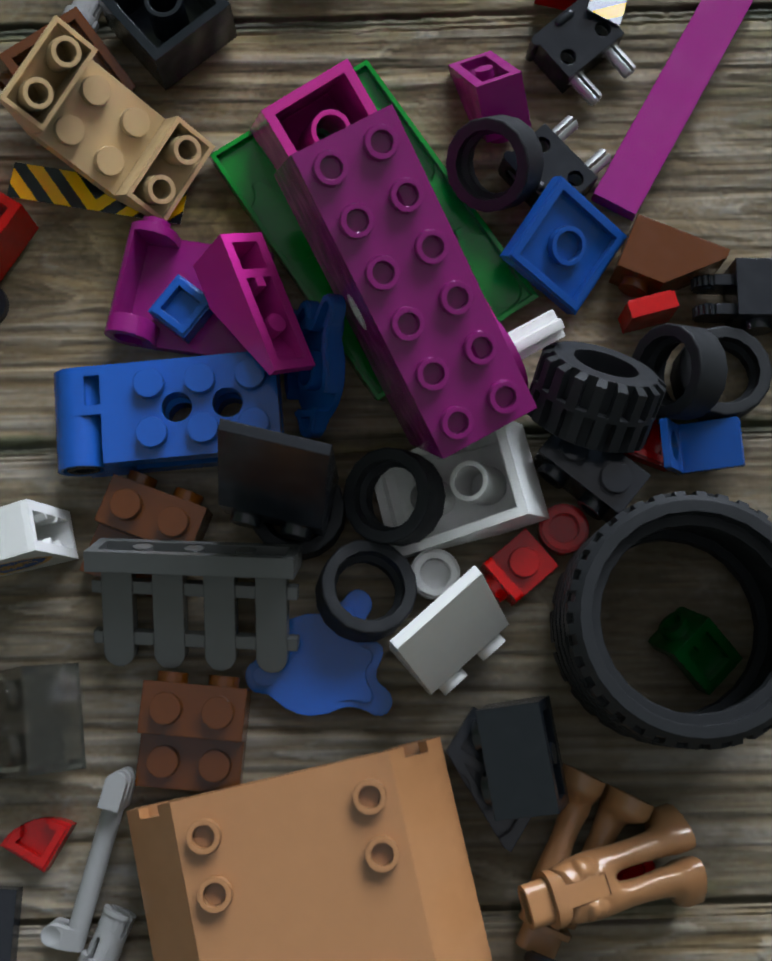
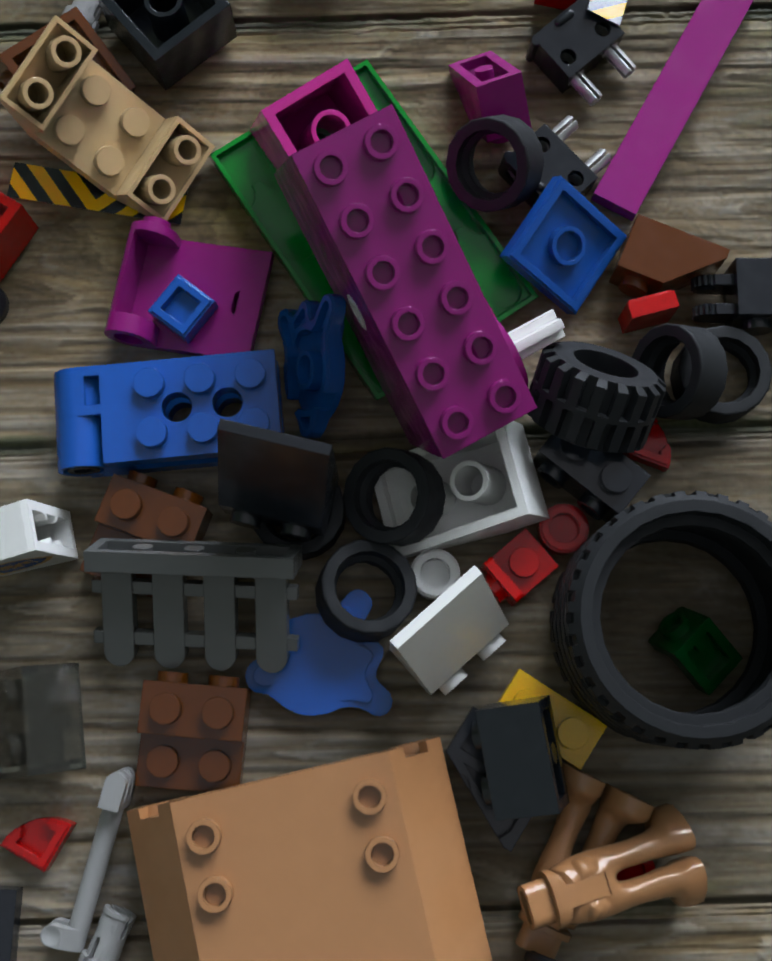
dark pink slope [193,232,316,375] -> none
blue bracket [659,416,745,475] -> none
none -> yellow plate [497,669,607,770]

